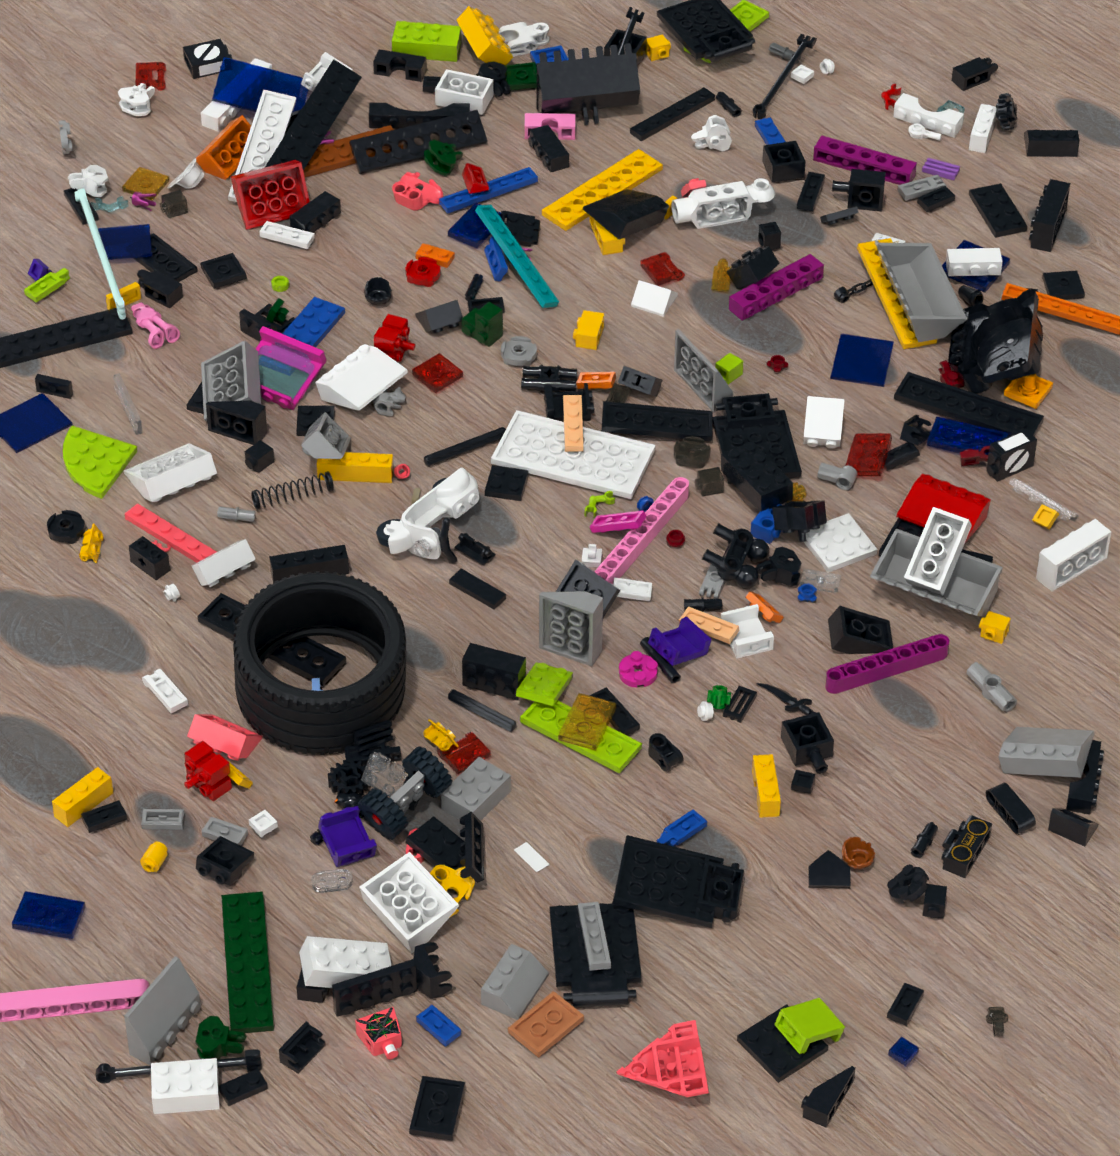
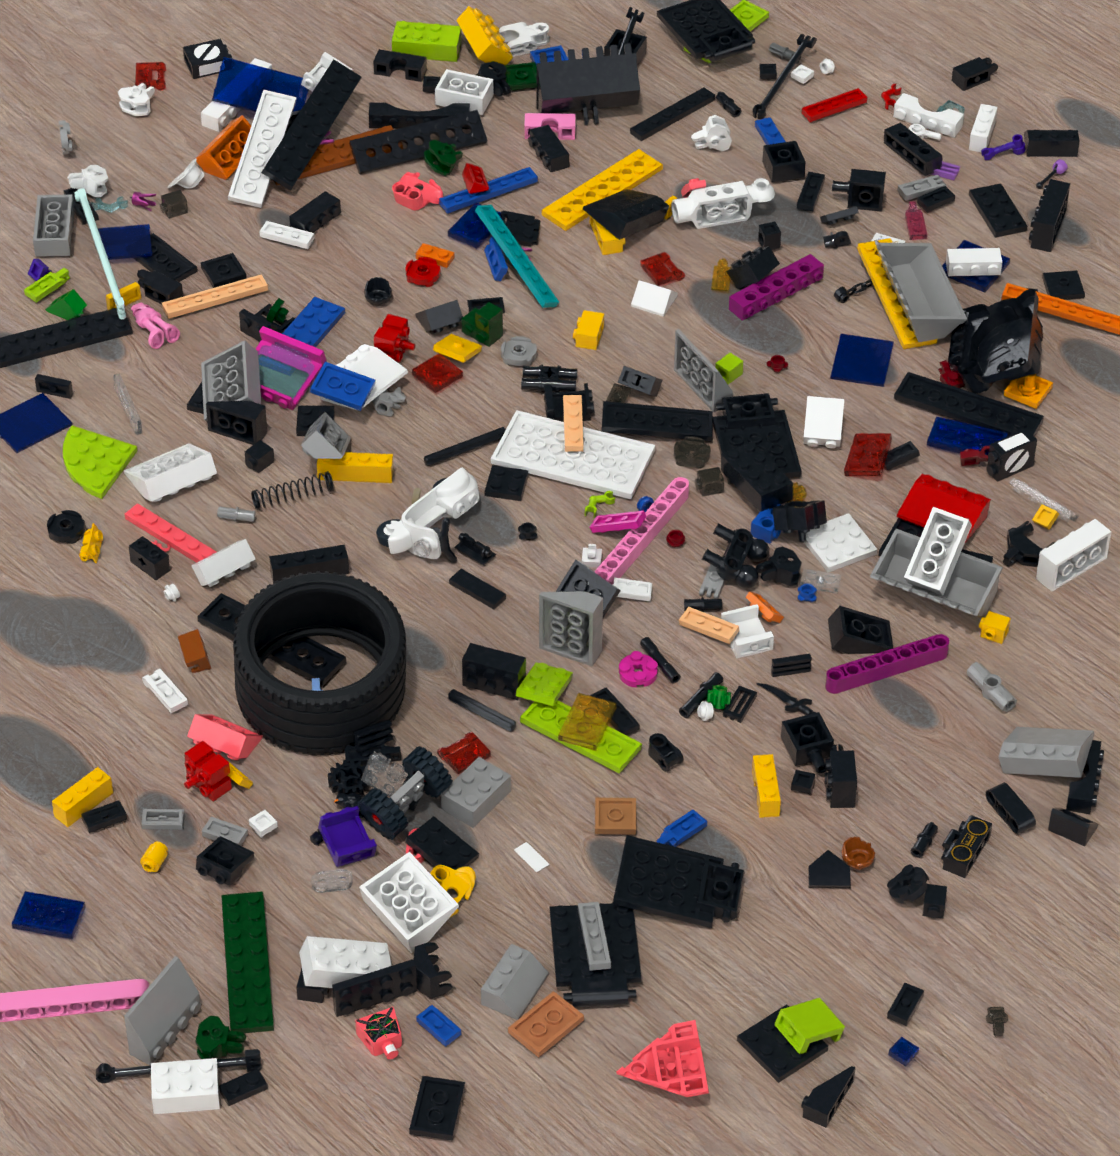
clear yellow tile [122,167,169,201] -> none
red slope [231,160,310,229] -> none
lime tile [271,276,289,292] -> none
black hinge [279,1021,325,1074] -> none
coral hinge [394,464,410,479] -> none
yellow hinge [423,719,459,751] -> none
black hinge [460,812,484,883] -> none
black axle [465,273,483,300] -> none
orange plate [576,372,616,389] -> none
yellow brick [646,34,671,61] -> none
dark purple panel [648,617,712,666] -> none
magenta brick [813,135,917,185] -> none
light grey piece [817,463,857,490] -> none
black hinge [900,415,932,446] -> none
black cone [958,285,984,306] -> none
black gear [996,93,1017,130] -> none
none -> light grey brick [33,195,74,257]
none -> green slope [45,289,87,320]
none -> light nougat plate [162,274,268,319]
none -> dark orange hinge [178,629,212,673]
none -> blue plate [310,362,376,411]
none -> yellow plate [433,334,482,363]
none -> black plate [518,522,537,540]
none -> medium nougat plate [595,797,636,835]
none -> black pin [679,672,724,718]
none -> black plate [759,64,777,80]
none -> black tile [771,654,812,677]
none -> red plate [802,88,867,122]
none -> black piece [823,231,851,248]
none -> black brick [824,744,857,808]
none -> black brick [884,122,943,176]
none -> clear pink hinge [905,201,927,240]
none -> dark purple brick [981,134,1026,160]
none -> black connector [1003,521,1055,567]
none -> hinge [1036,159,1068,189]

